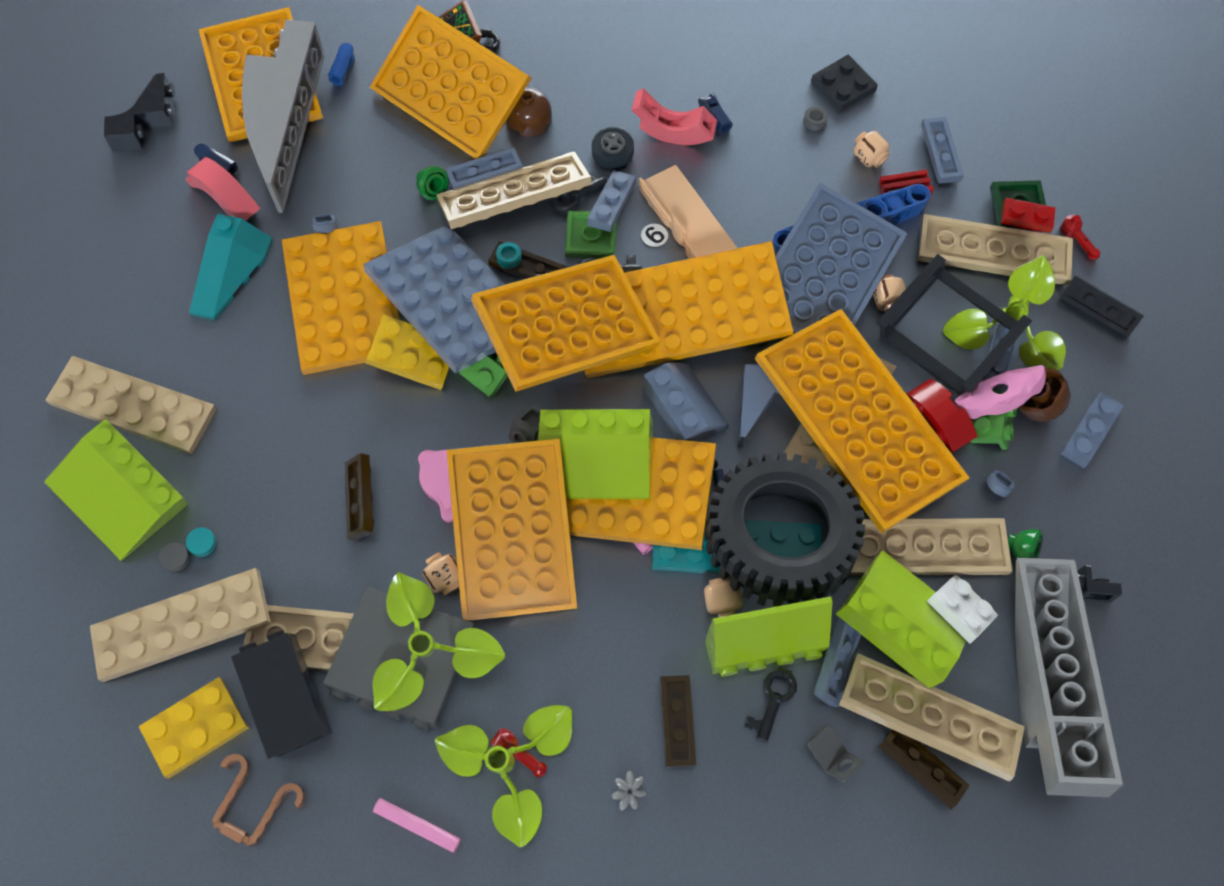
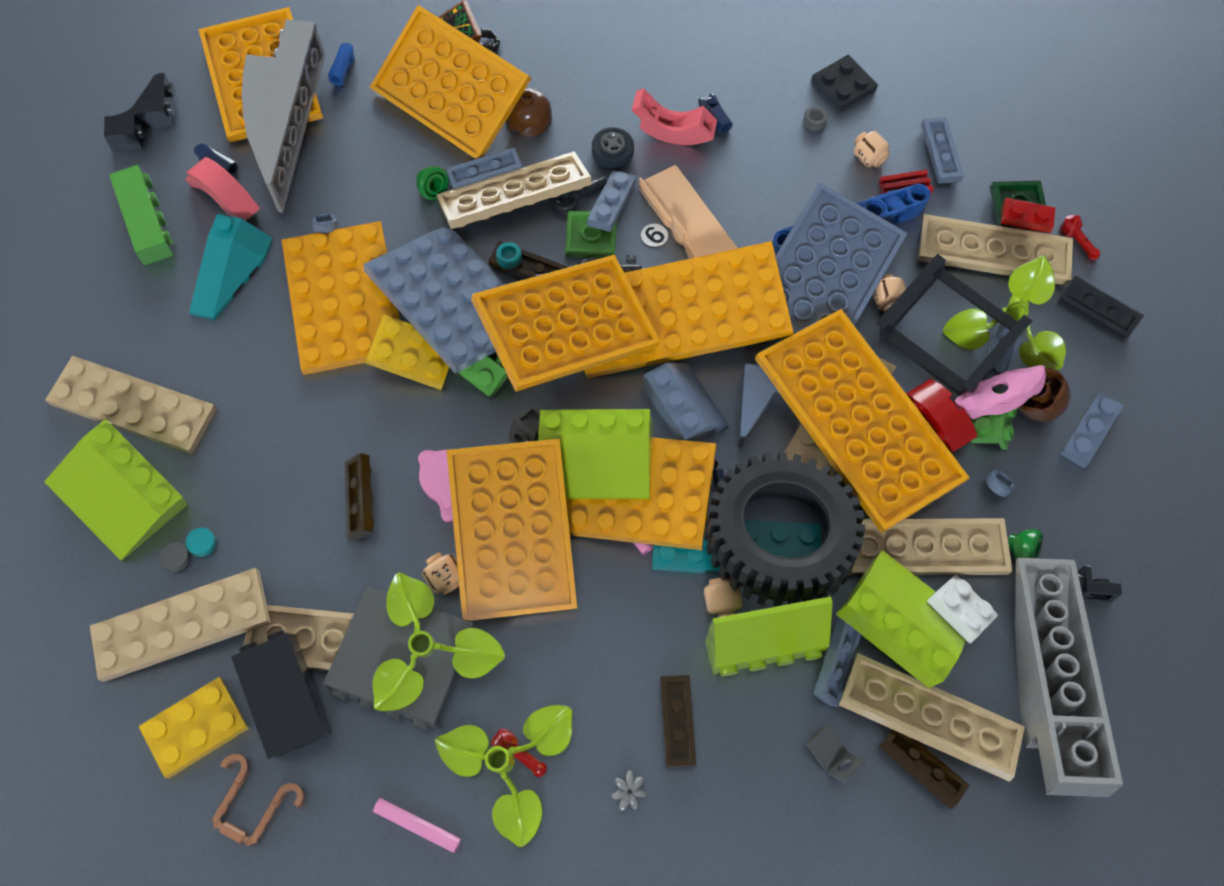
black piece [745,667,797,742] -> none
none -> bright green brick [109,165,174,266]

